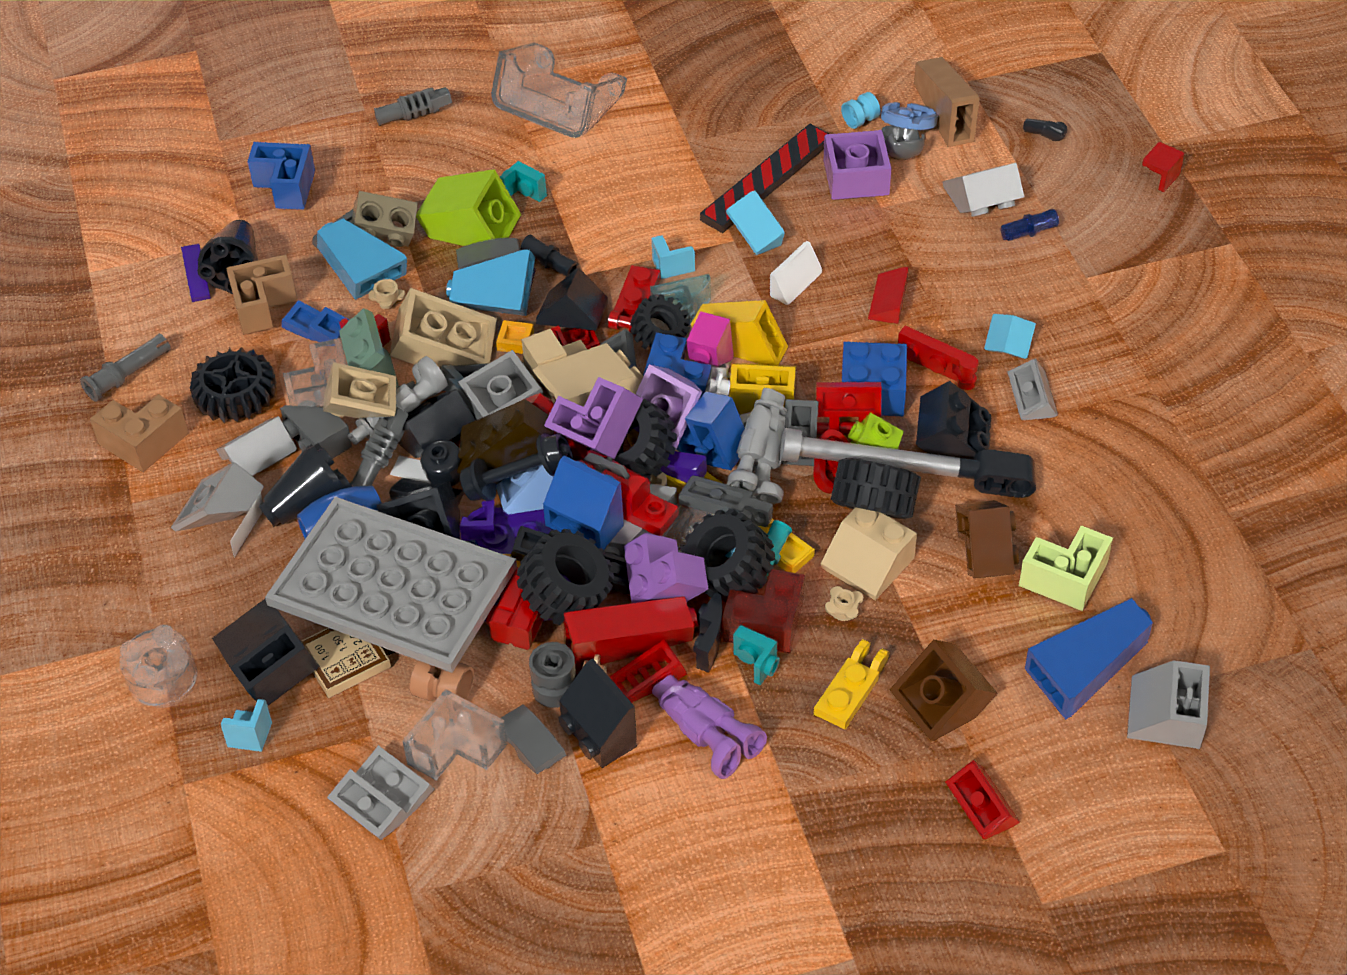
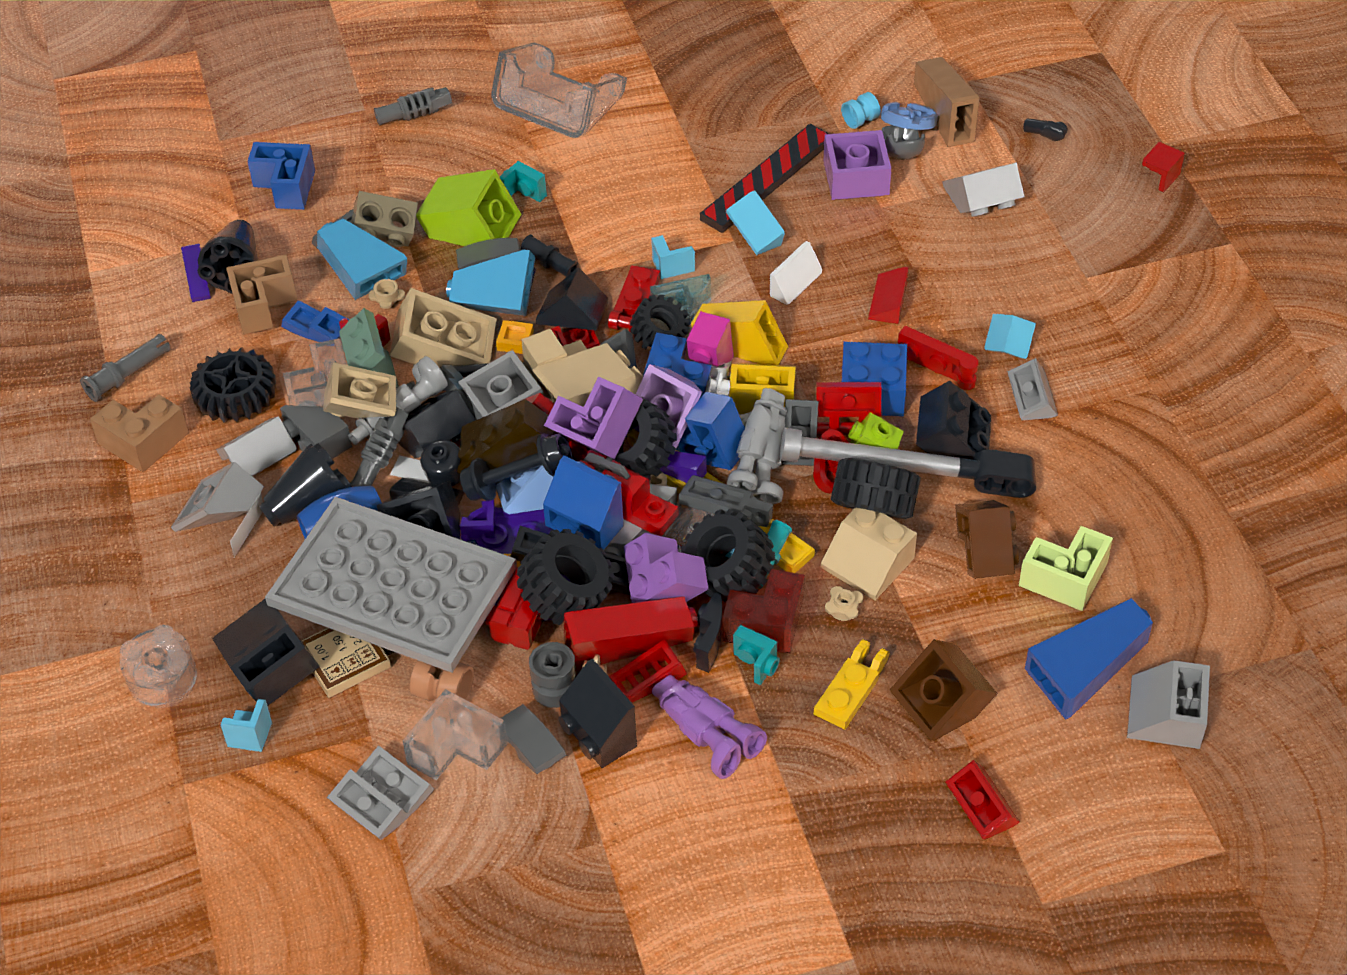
clear blue axle [1000,209,1059,241] -> none

